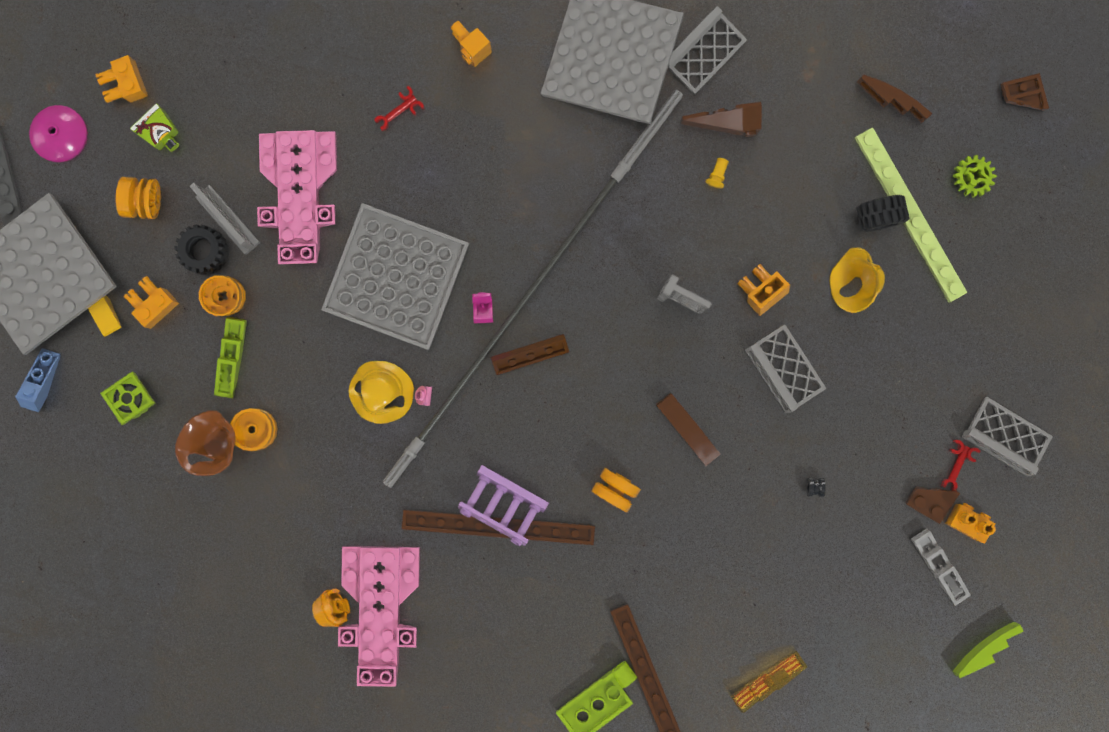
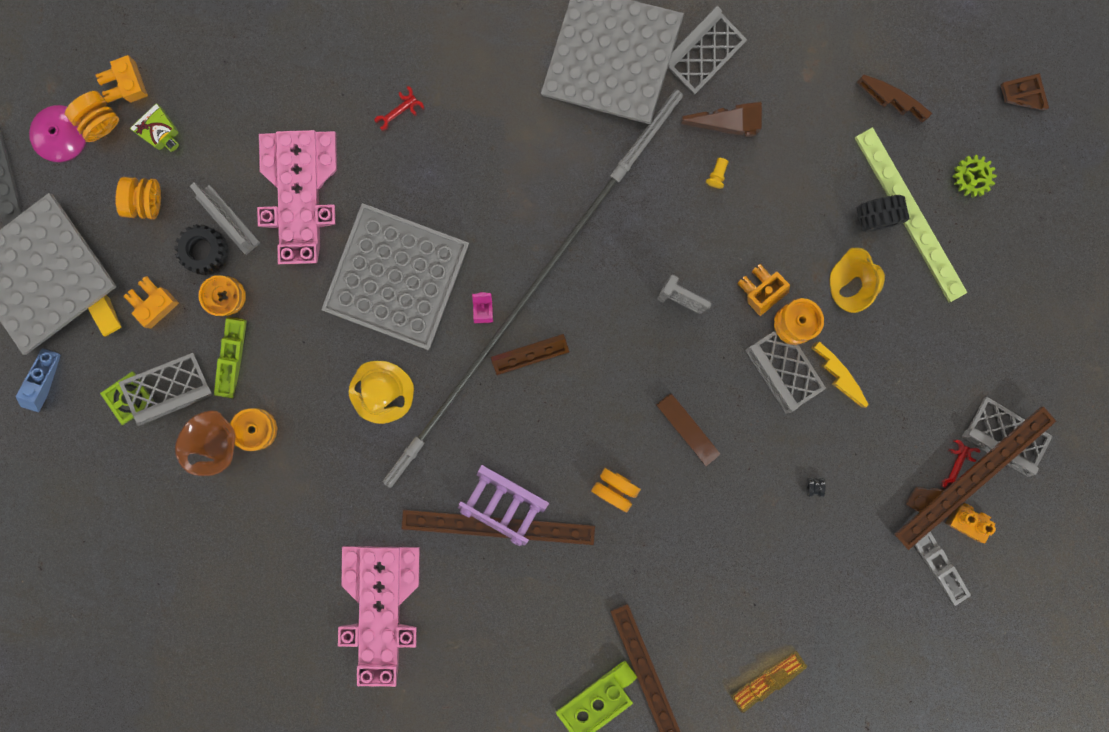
light orange cone [312,589,350,627] -> none
bright pink plate [415,386,432,406] -> none
light orange brick [451,21,492,67] -> none
lime slope [953,622,1024,678] -> none
none -> light orange wheel [65,91,119,142]
none -> light grey fence [119,353,212,426]
none -> light orange wheel [774,298,824,345]
none -> yellow slope [811,342,869,408]
none -> reddish brown plate [894,406,1057,550]

